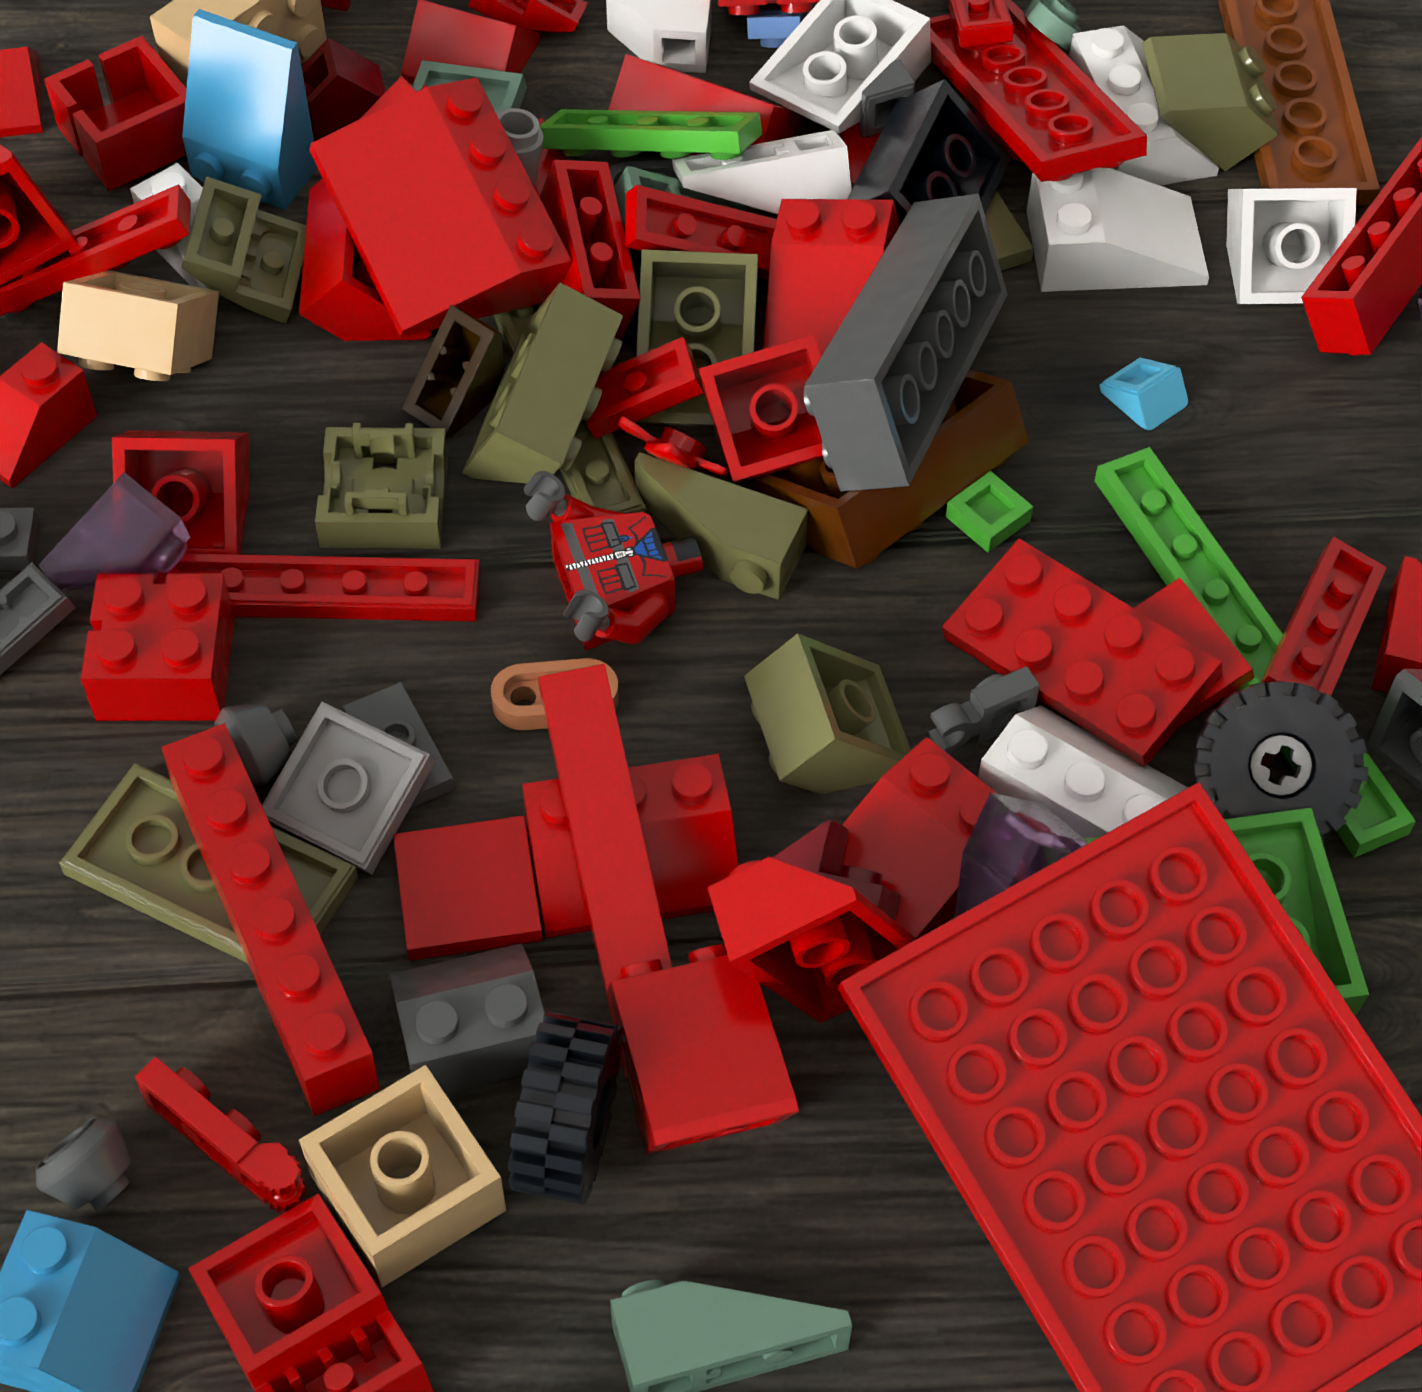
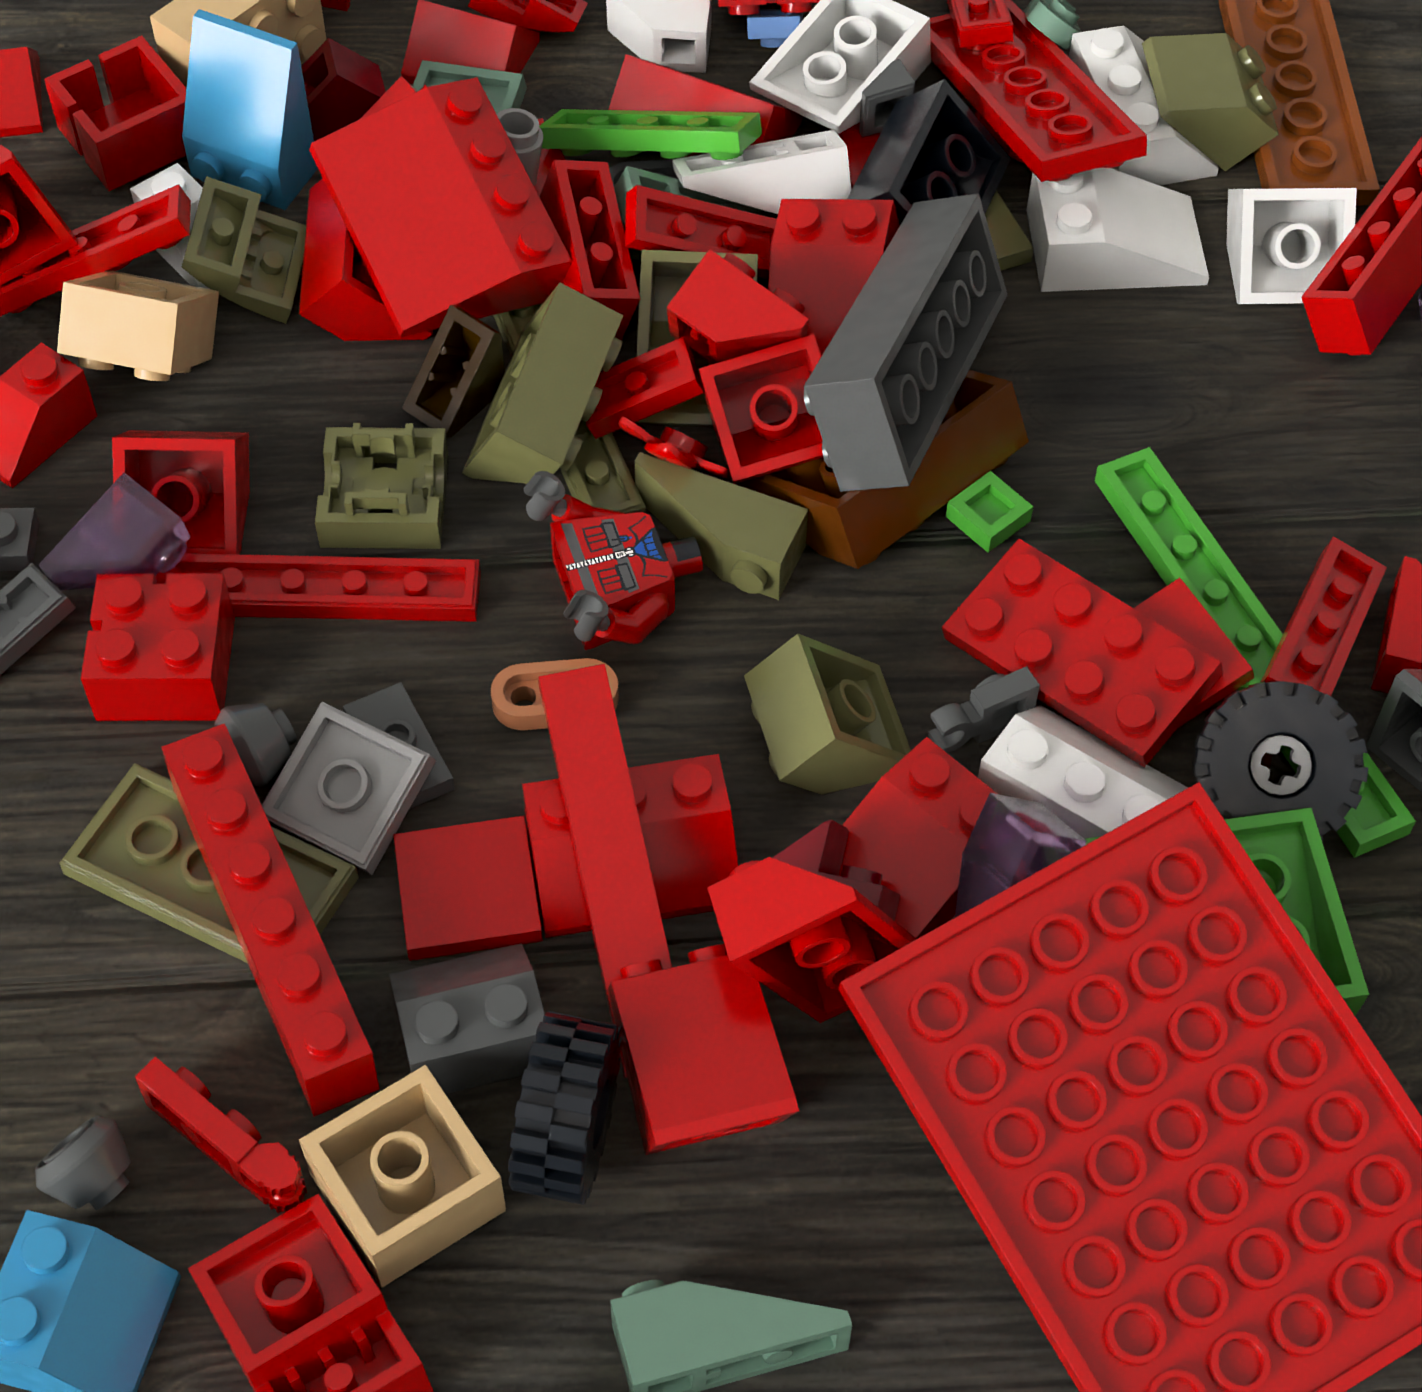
medium azure slope [1099,357,1188,430] -> none
none -> red slope [667,249,809,365]

